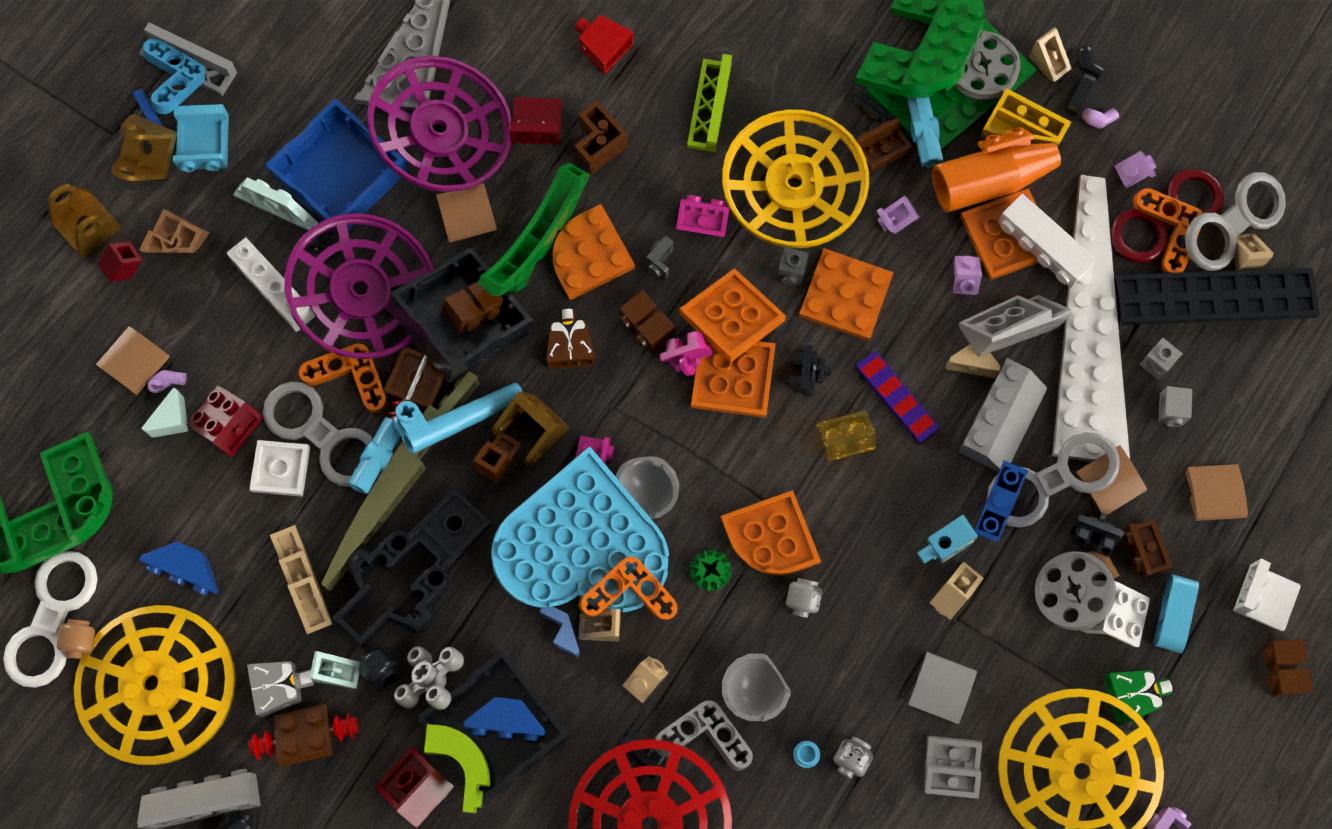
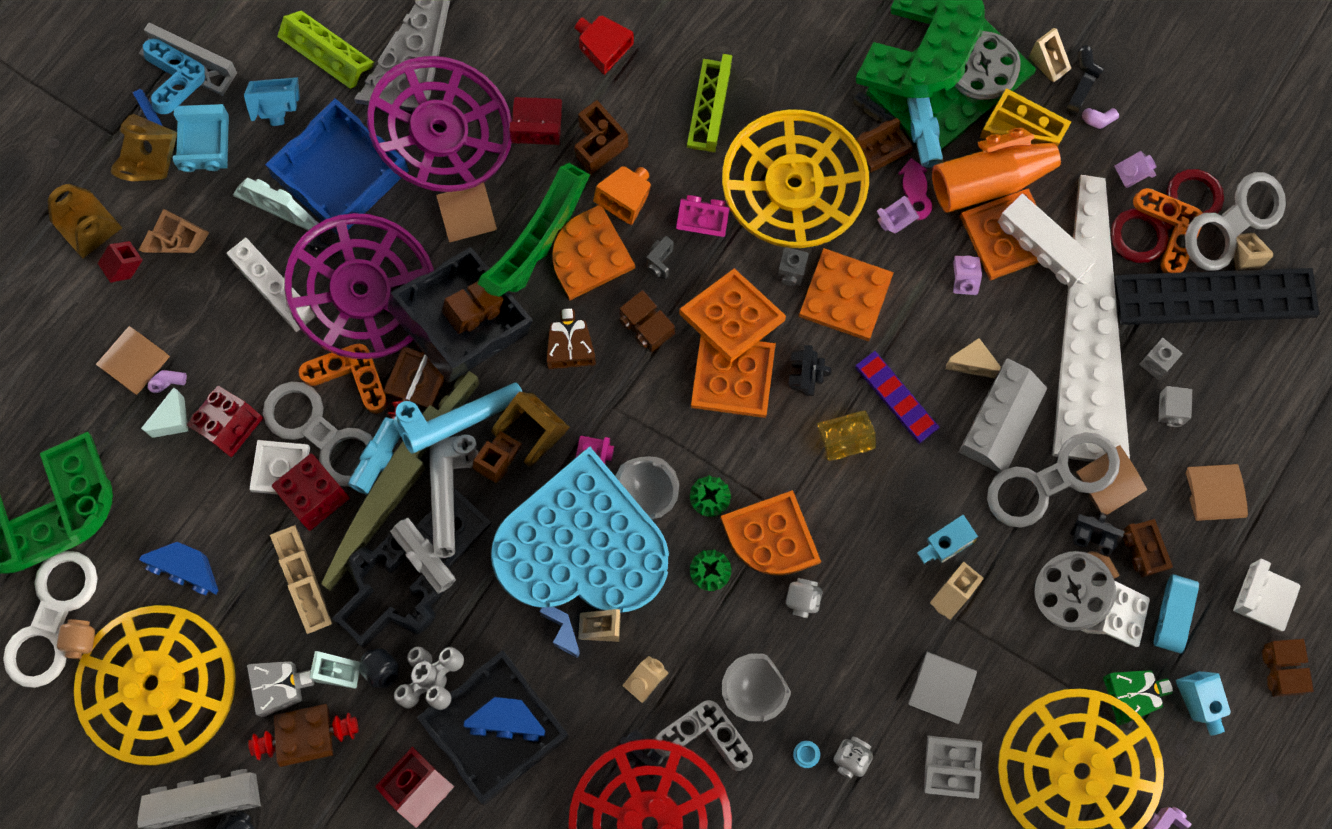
lime arch [424,724,490,814] -> none
orange beam [579,557,678,620] -> none
dark pink hips [660,331,713,376] -> none
light grey slope [959,295,1072,357] -> none
blue slope [974,461,1028,543] -> none
none -> dark azure brick [244,77,300,126]
none -> dark red bracket [272,453,350,531]
none -> lime fence [277,11,374,89]
none -> light grey piece [390,518,456,594]
none -> light grey axle [429,435,479,558]
none -> orange torso [593,167,651,225]
none -> green gear [690,475,731,517]
none -> dark pink brick [898,158,932,220]
none -> medium azure torso [1176,671,1231,736]

